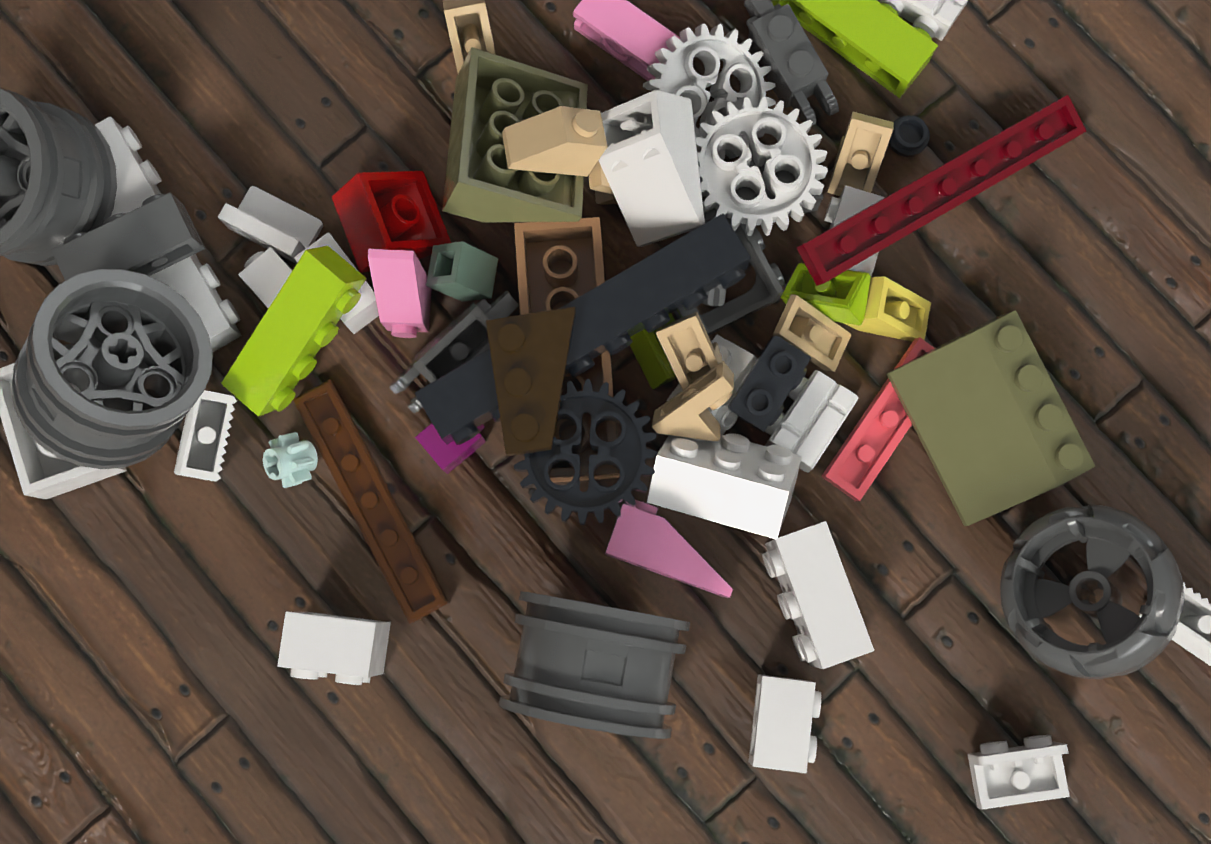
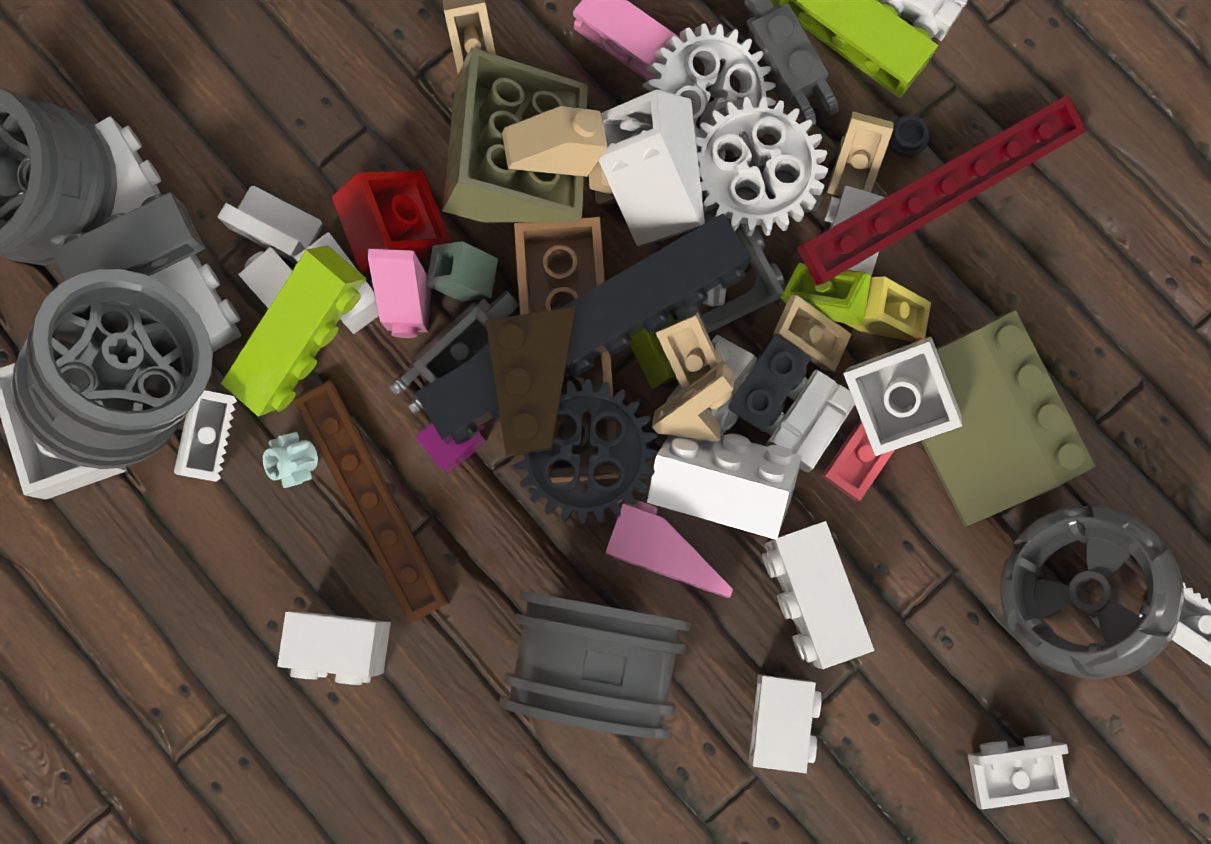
none -> white brick [843,337,963,456]

